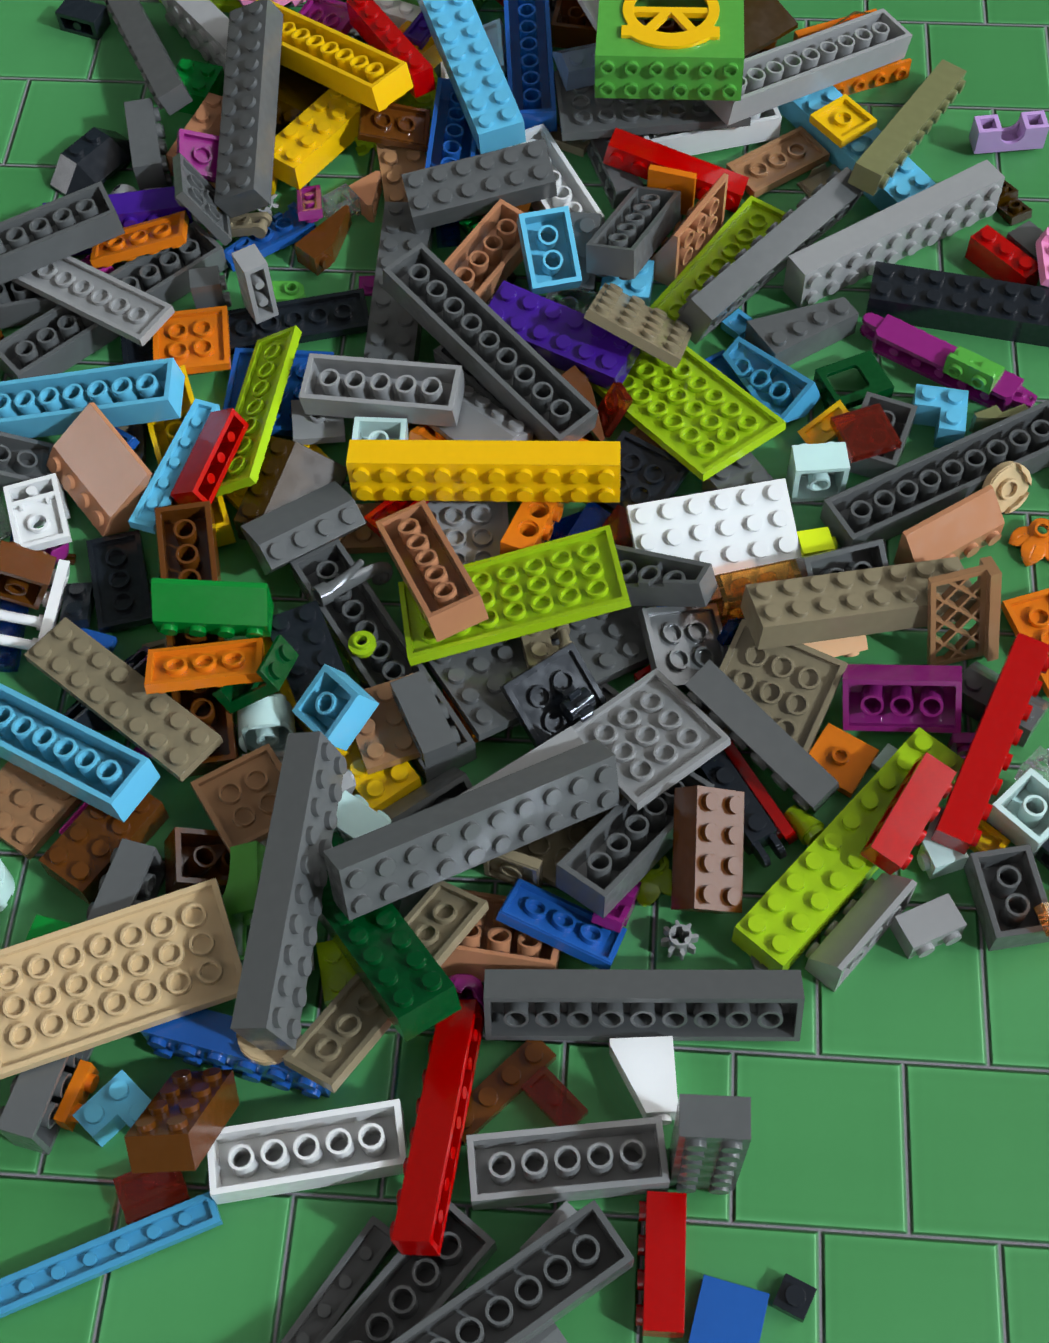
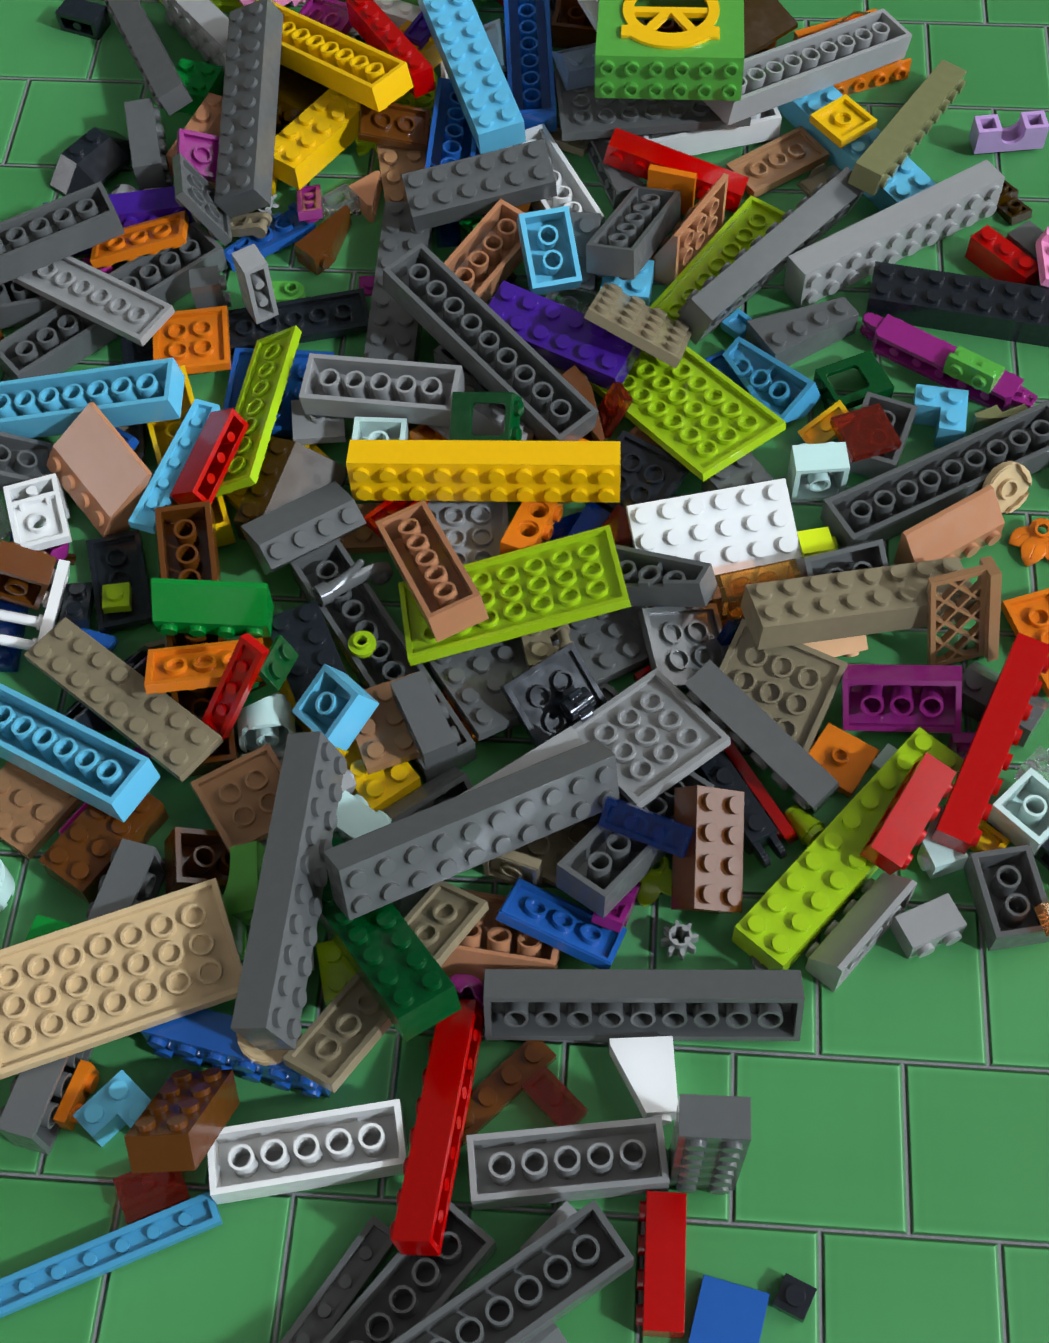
none -> lime plate [102,582,132,614]
none -> red plate [201,633,270,739]
none -> dark green window [449,392,524,441]
none -> clear blue tile [598,796,694,858]

